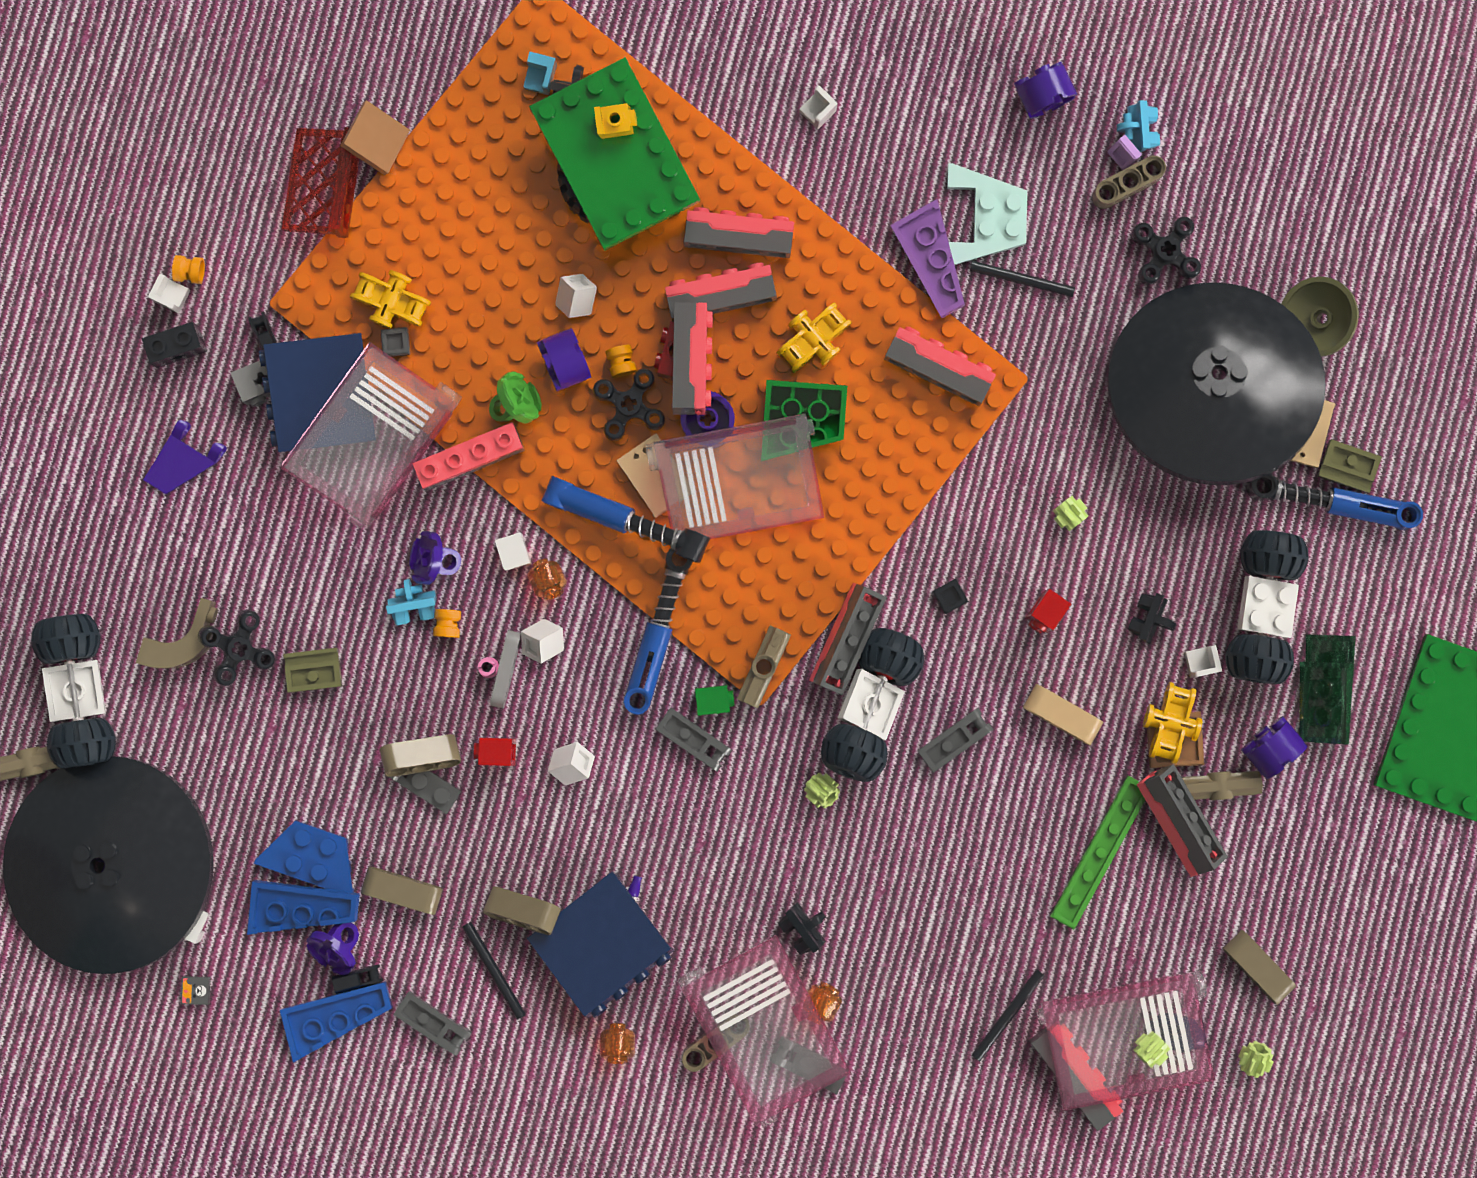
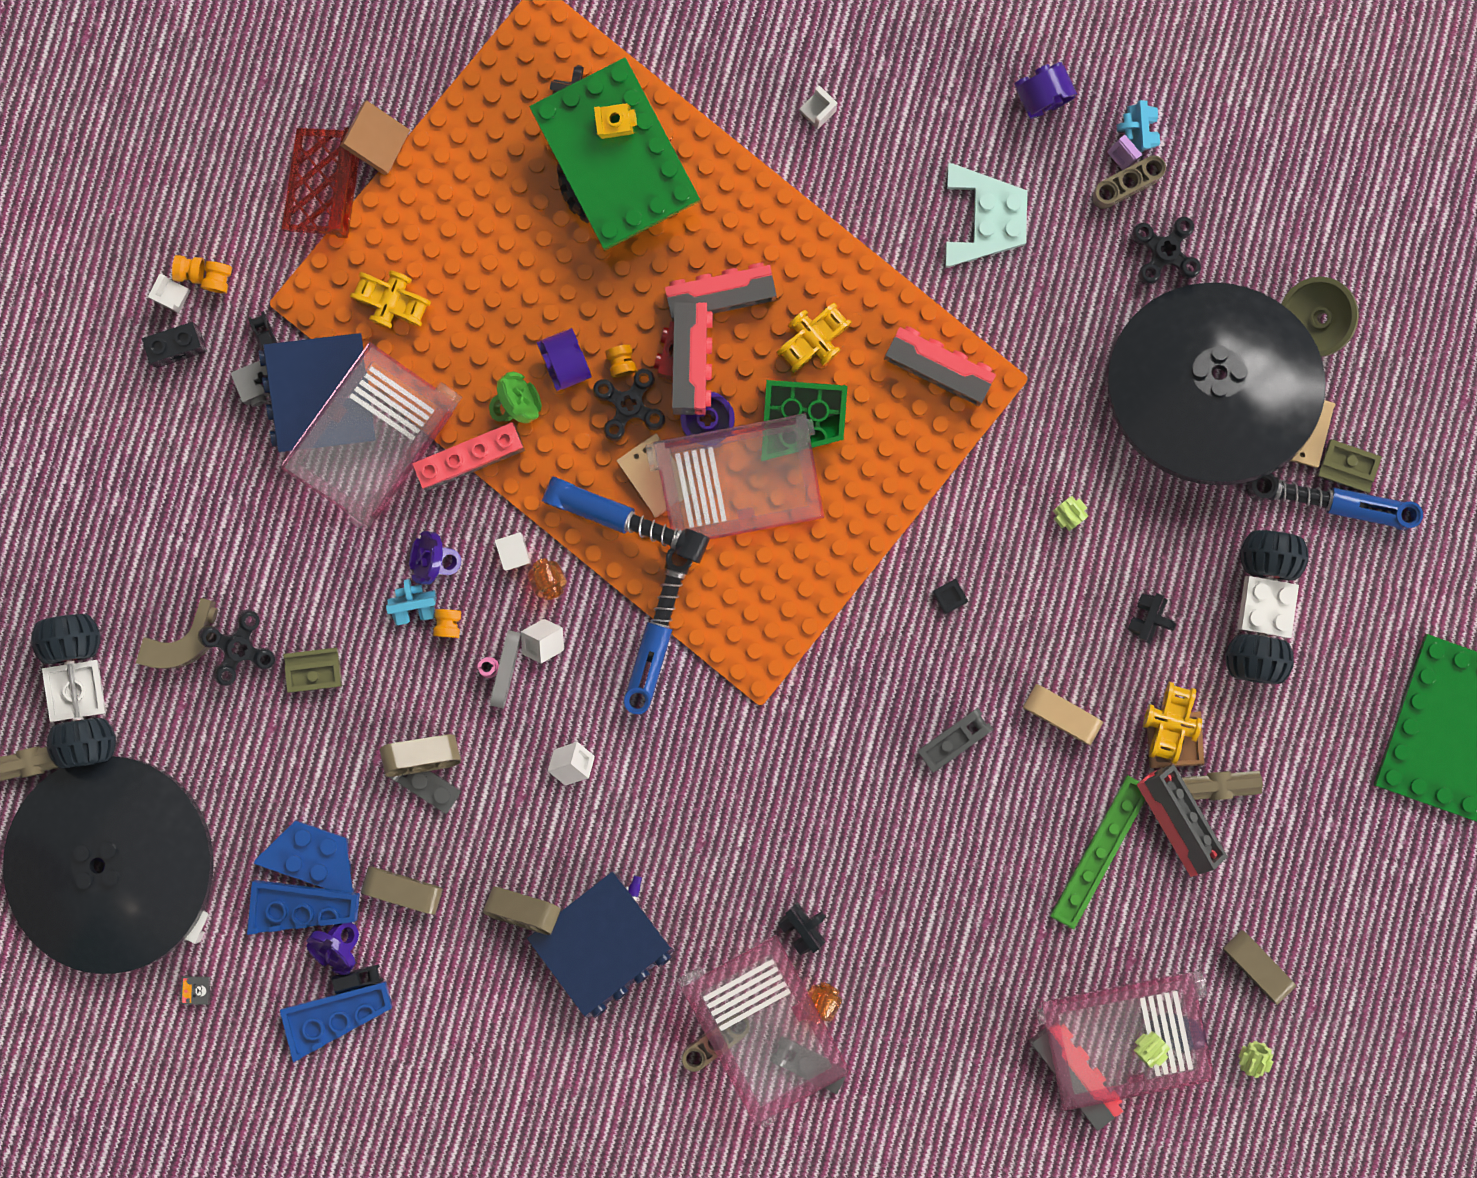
dark purple flag [143,420,227,494] -> none
dark grey tile [381,327,411,358] -> none
dark grey plate [393,991,472,1056] -> none
black bar [462,922,526,1020] -> none
red brick [474,738,516,766] -> none
medium azure panel [524,52,557,95] -> none
white panel [555,274,597,318] -> none
clear orange head [600,1023,635,1064] -> none
dark grey plate [656,707,732,772] -> none
piece [684,207,794,259] -> none
green brick [695,685,735,716] -> none
dark tan piece [737,625,791,709] -> none
yellowish green gear [804,773,840,808] -> none
dark grey piece [809,583,887,696] -> none
black plate [821,628,924,782] -> none
medium lavender wing [890,199,965,318] -> none
black bar [970,261,1075,297] -> none
black bar [972,969,1045,1062] -> none
red brick [1025,588,1072,634] -> none
white panel [1184,645,1222,678] -> none
dark purple brick [1241,716,1307,779] -> none
clear green slope [1299,634,1356,745] -> none
none -> light orange wheel [200,261,232,294]

